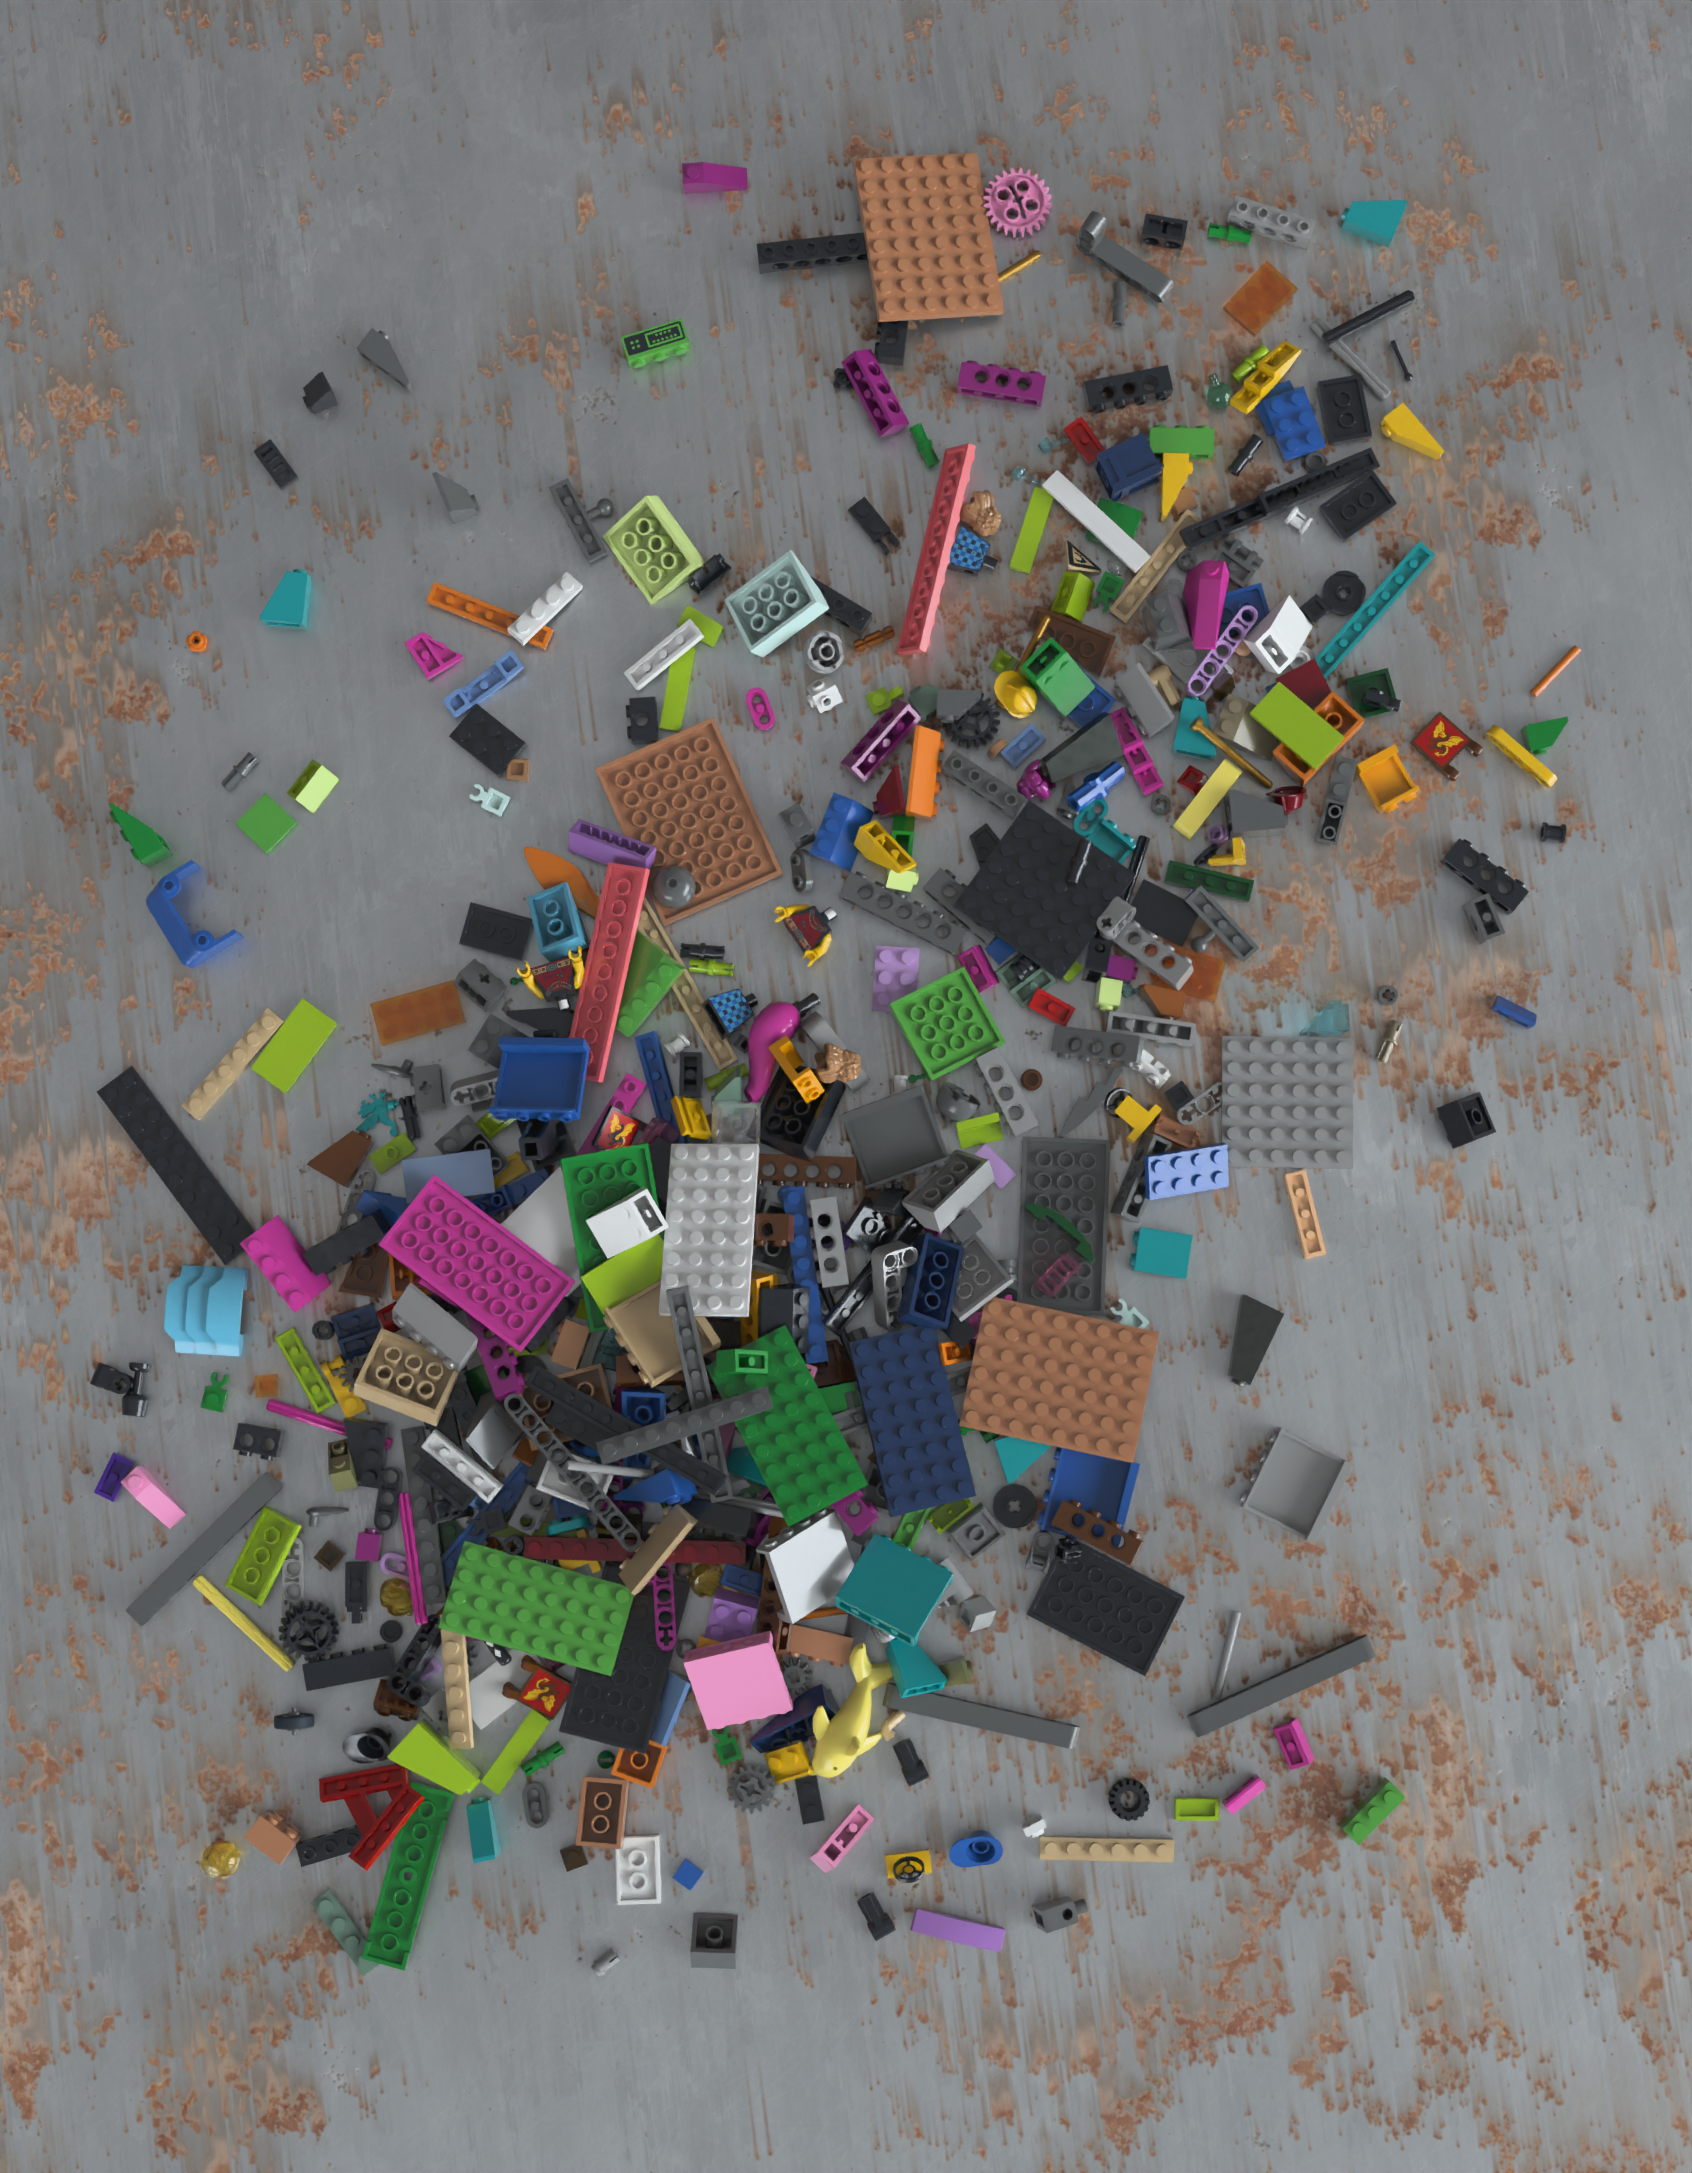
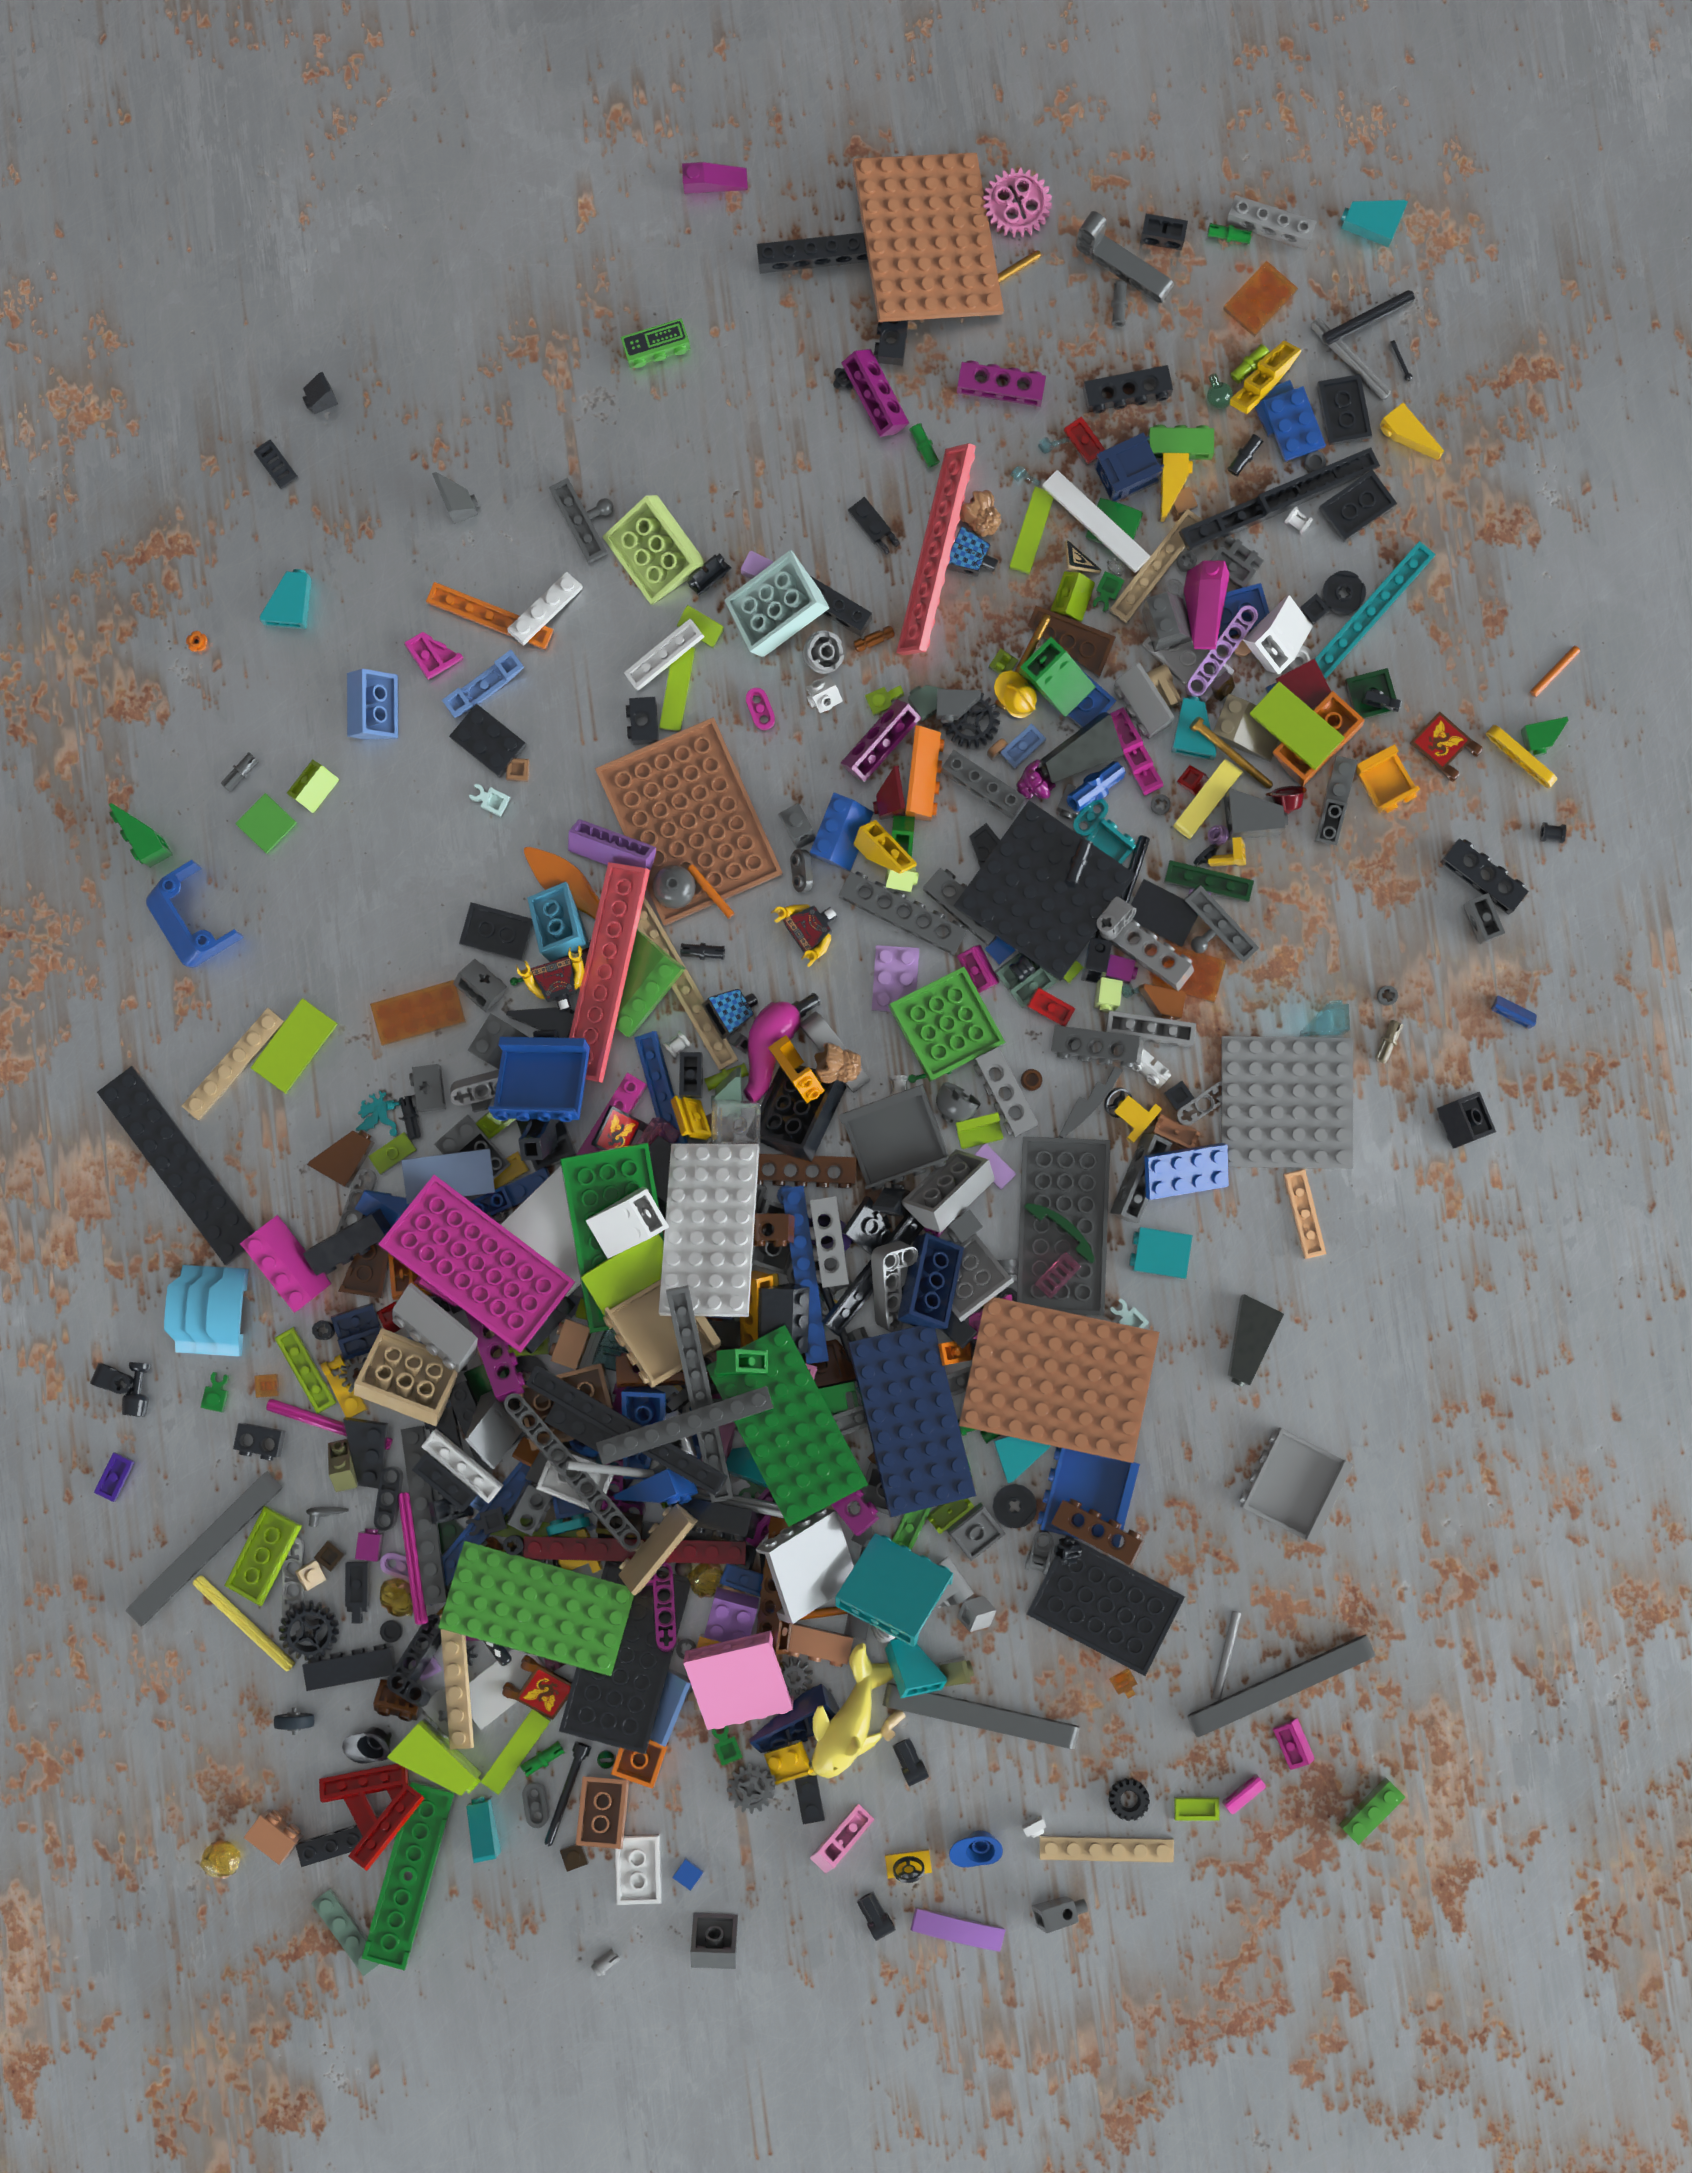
bright pink slope [121,1466,187,1529] -> none
dark grey slope [357,328,412,392] -> none
dark grey bar [371,1059,413,1078] -> none
lime pin [689,958,734,977] -> none
none -> tan plate [295,1560,326,1591]
none -> medium blue slope [347,669,398,739]
none -> black piece [544,1741,592,1847]
none -> orange bar [687,864,735,919]
none -> lavender panel [741,551,773,579]
none -> clear orange tile [1109,1668,1137,1699]

